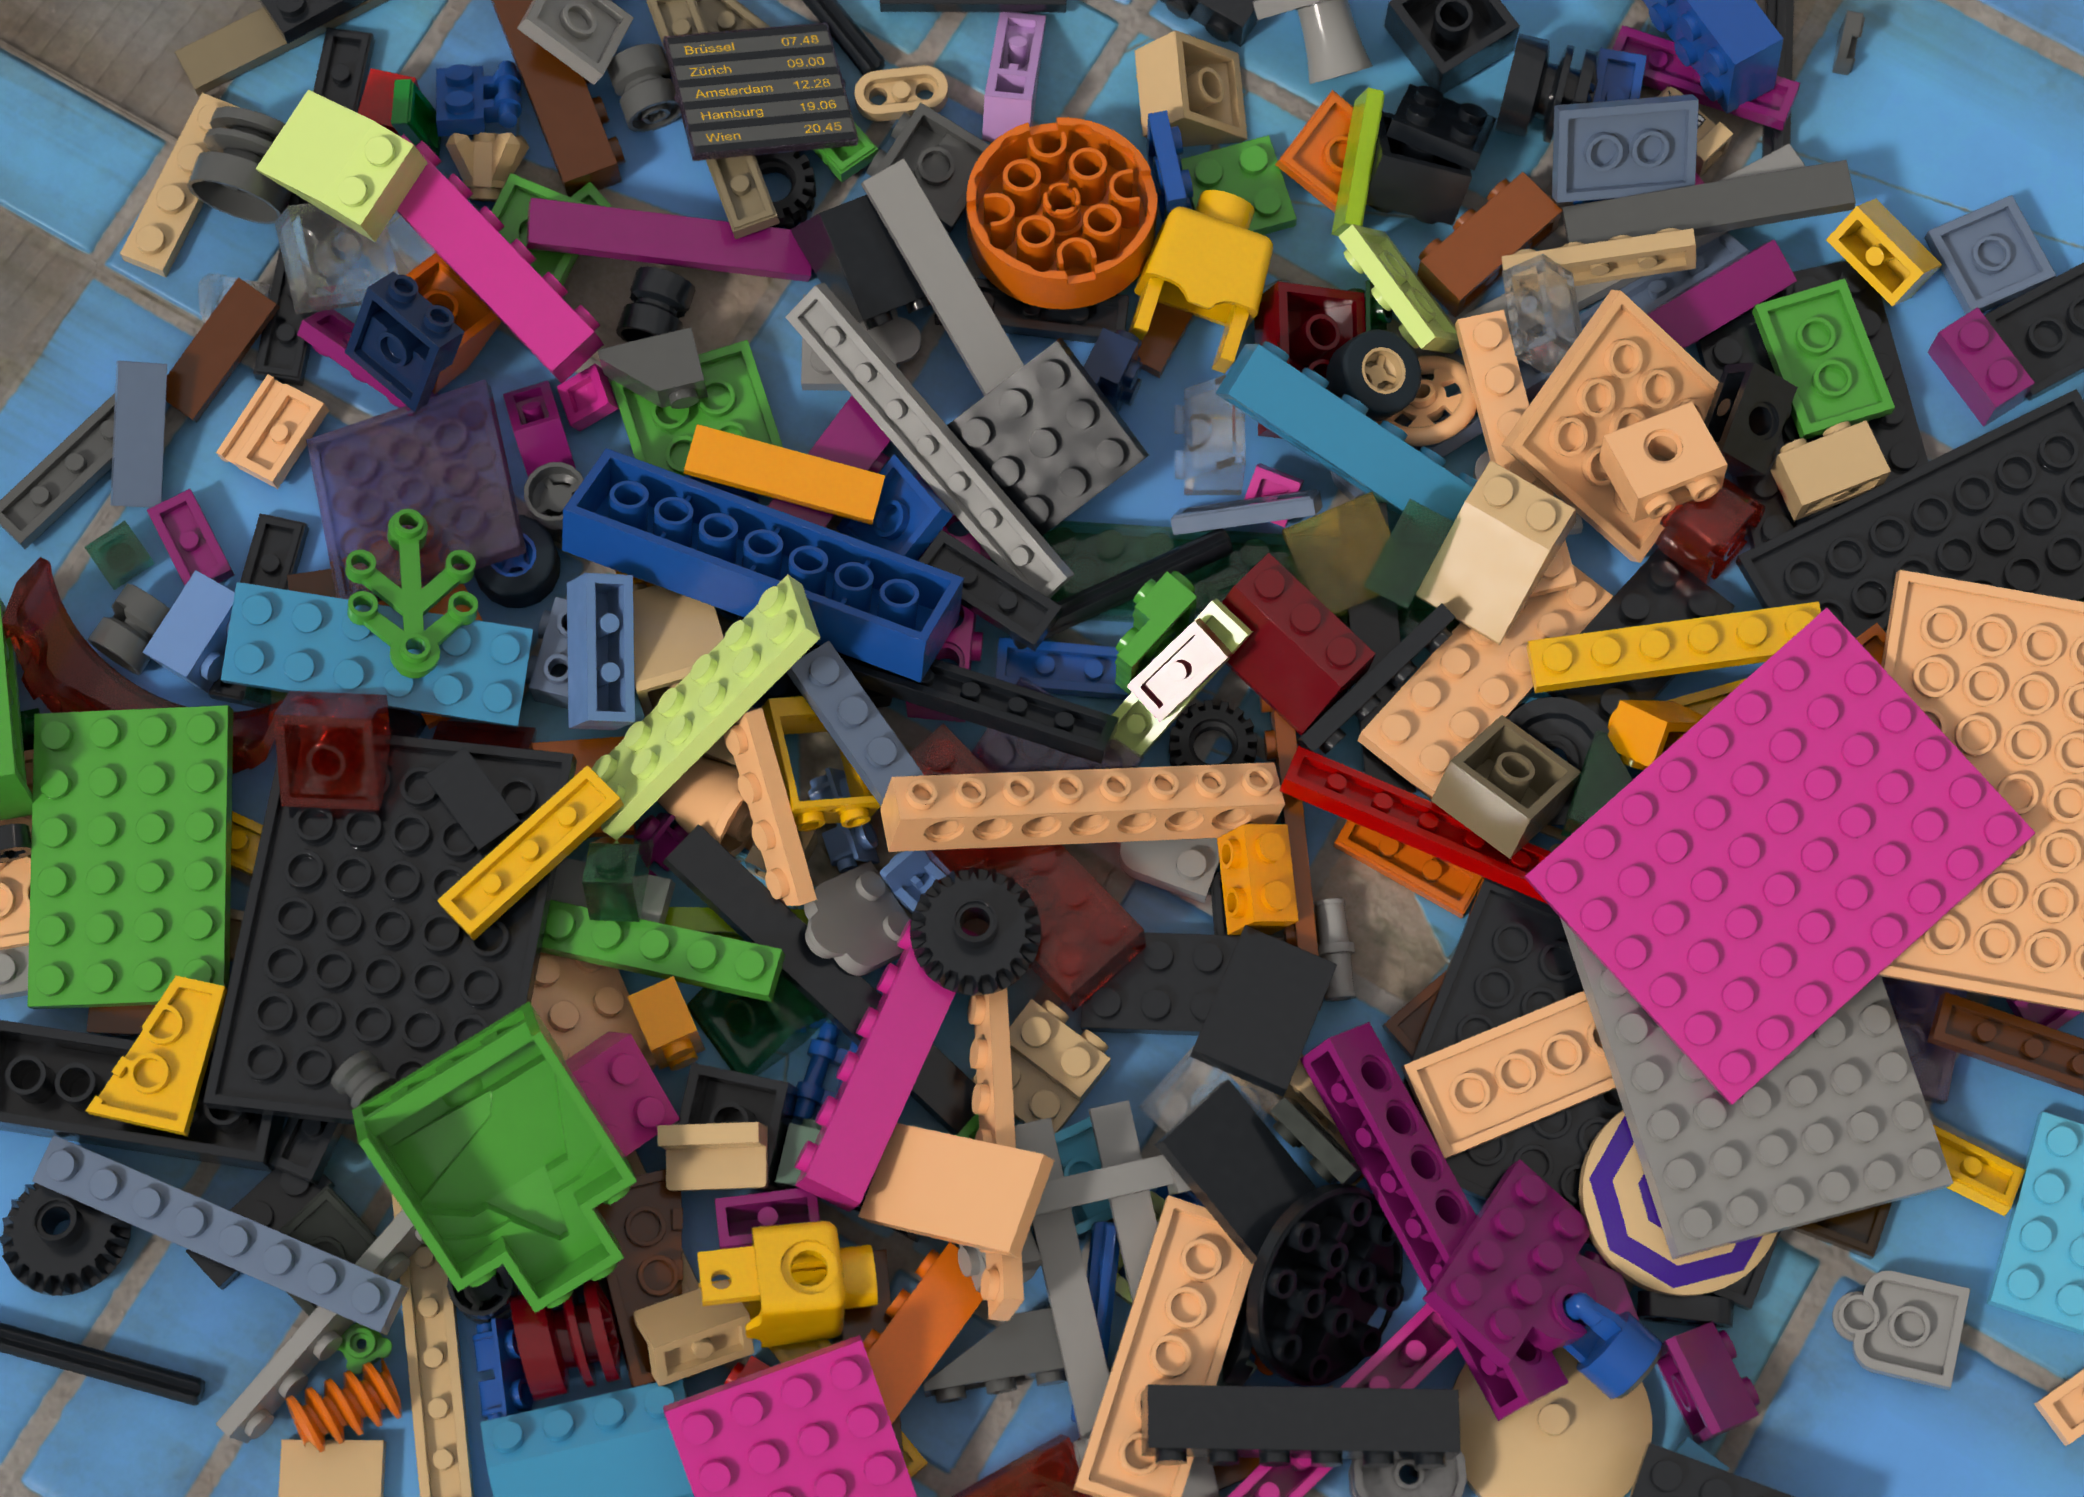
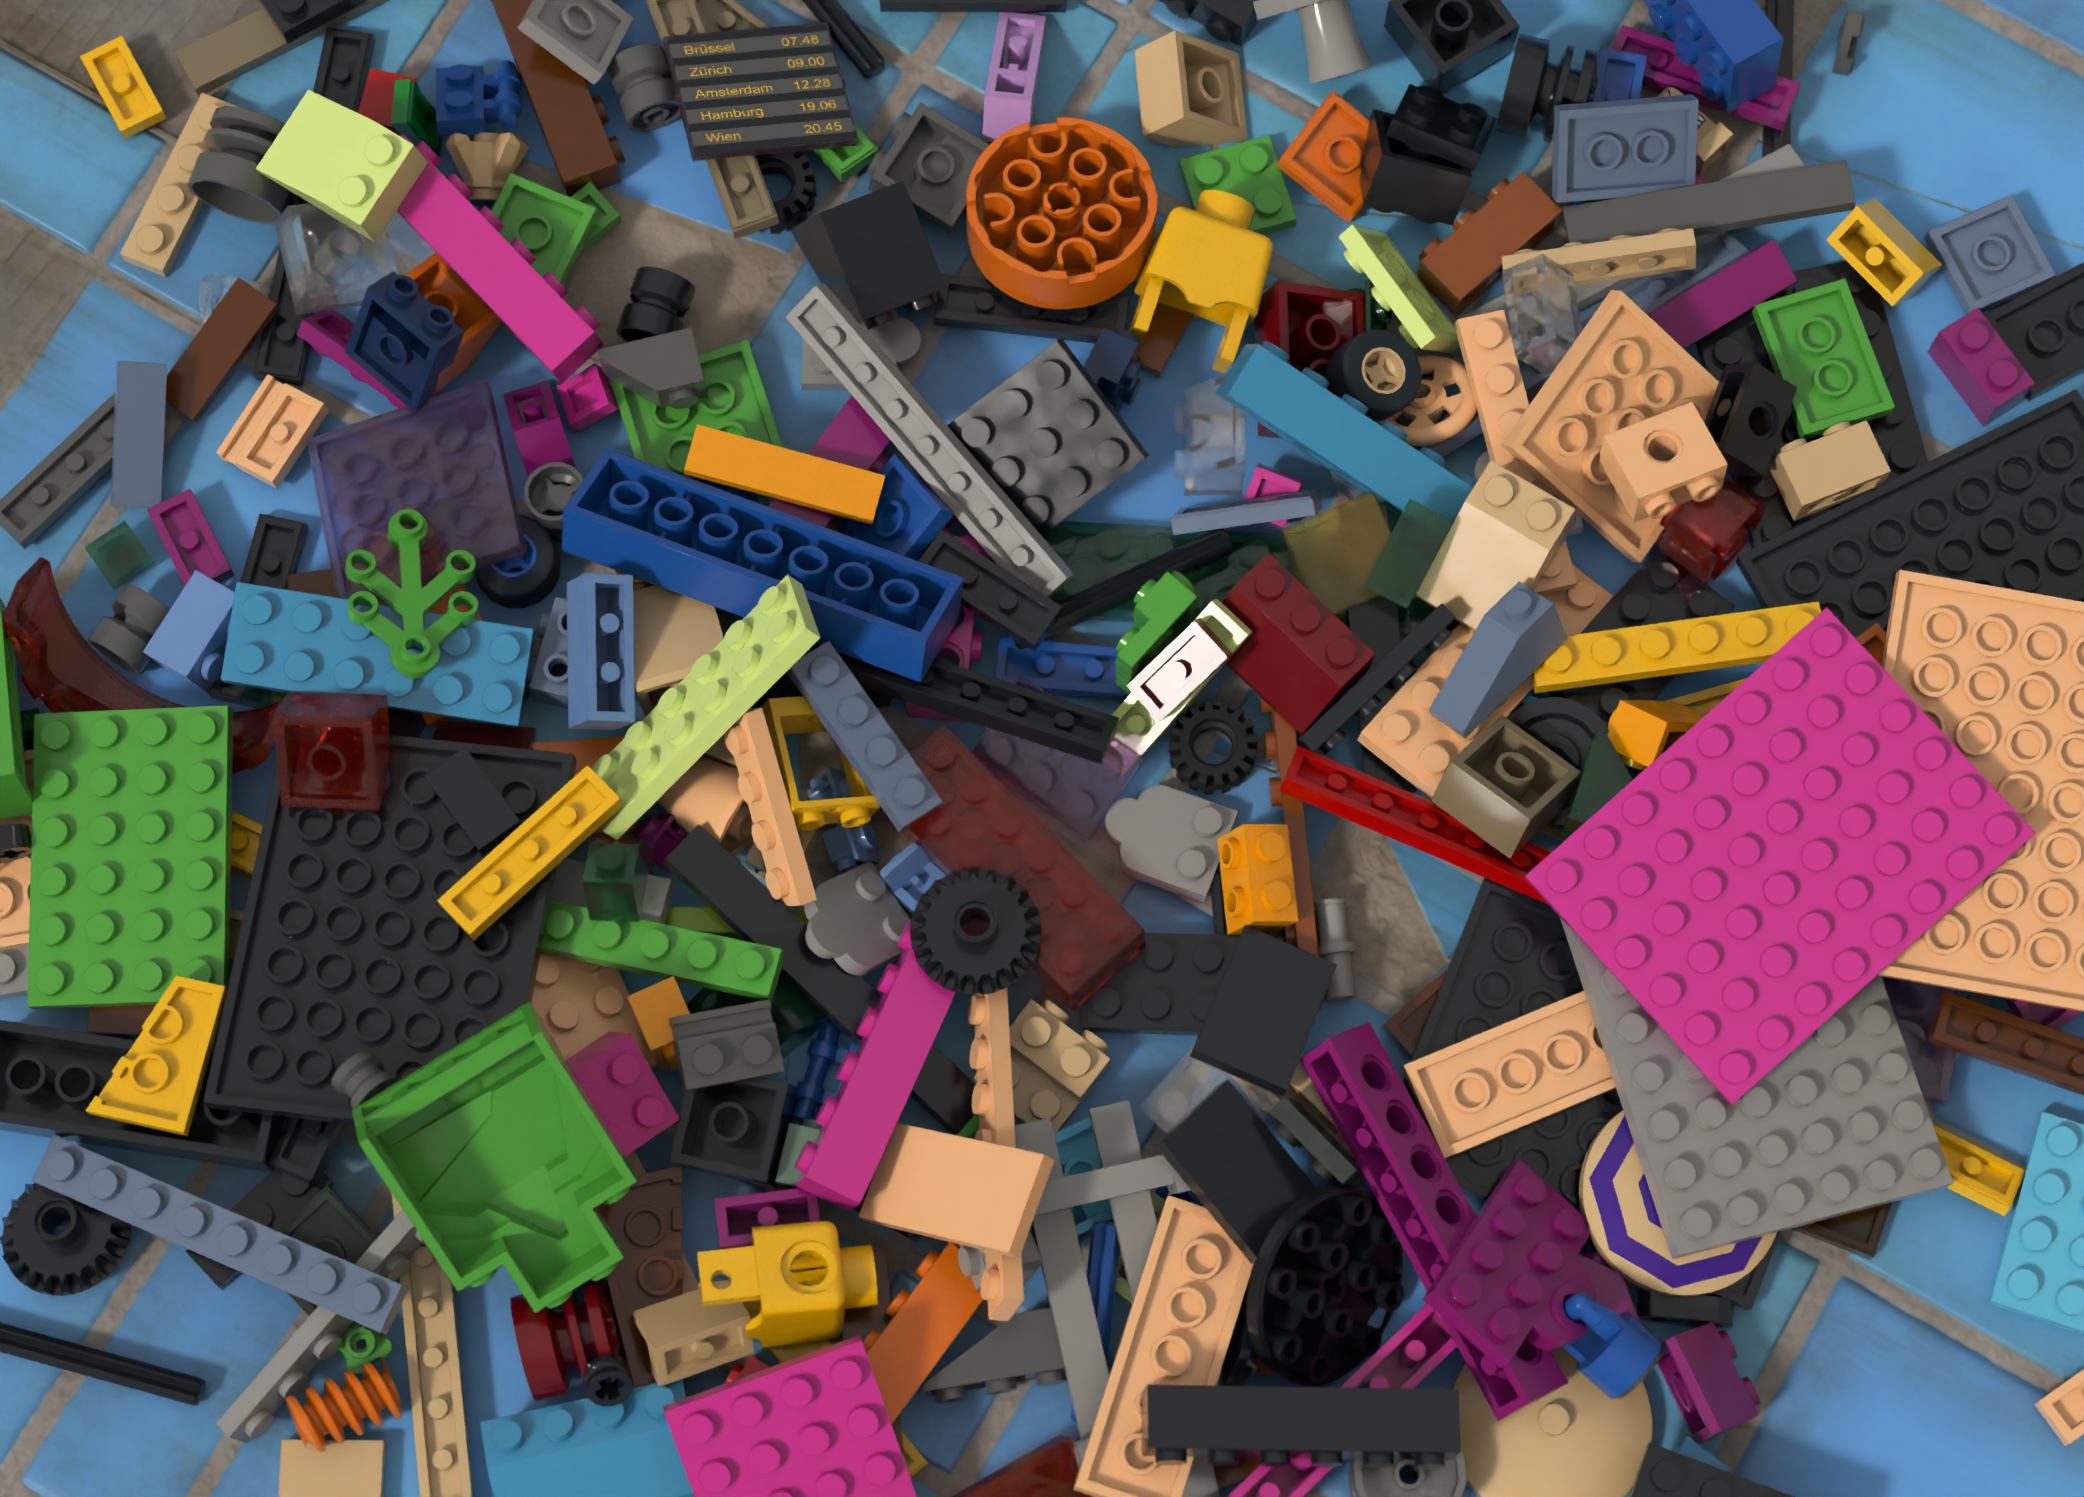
black wheel [447,1265,522,1324] -> none
blue hinge [472,1318,534,1420] -> none
magenta tile [526,197,812,282] -> none
tan panel [657,1122,768,1191] -> none
tan plate [854,65,948,122] -> none
light grey tile [861,158,1024,396] -> none
light nougat brick [880,762,1285,852] -> none
blue plate [1146,110,1193,224] -> none
lime tile [1331,87,1385,236] -> none
orange tile [1333,820,1484,919] -> none
light grey plate [1832,1271,1970,1390] -> none
none -> yellow plate [80,35,166,139]
none -> black bush [584,1354,633,1406]
none -> dark grey plate [669,999,785,1092]
none -> sand blue slope [1429,581,1567,739]

